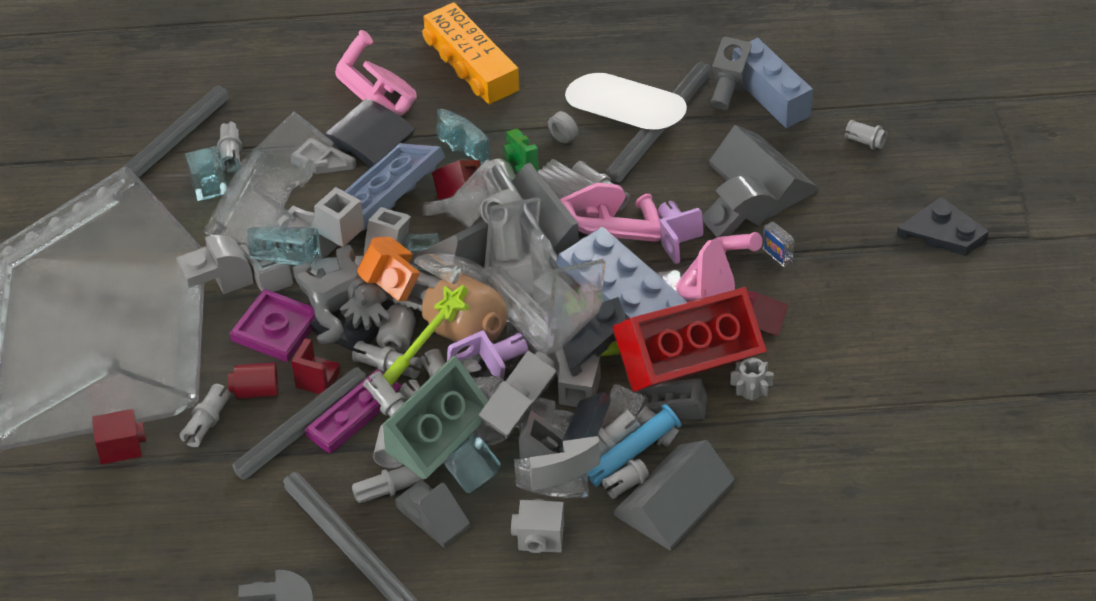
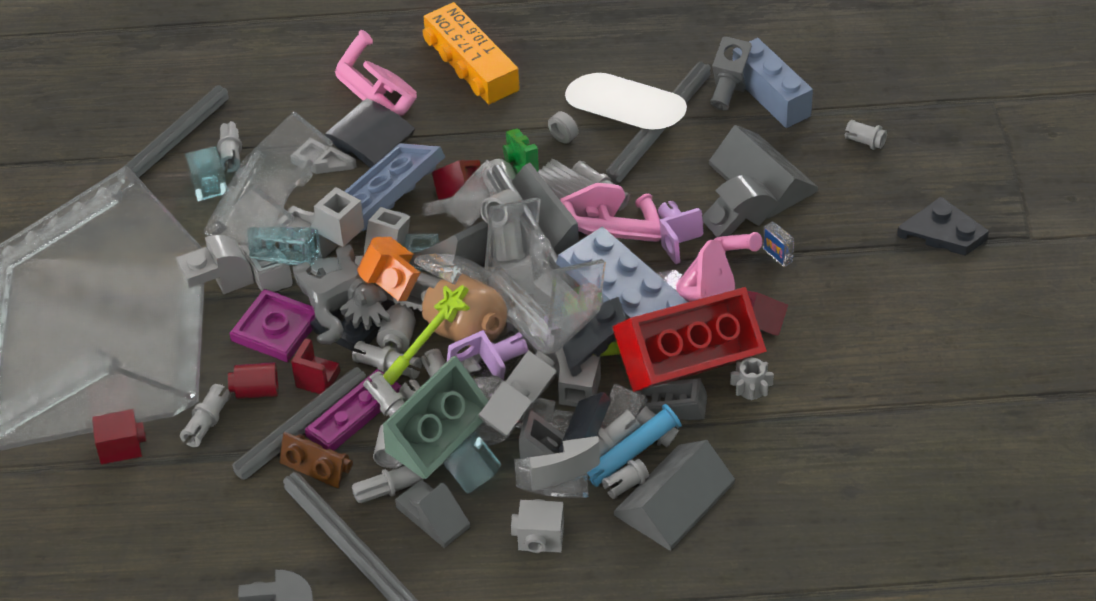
clear light blue slope [435,109,490,165] -> none
none -> reddish brown hinge [279,432,353,488]

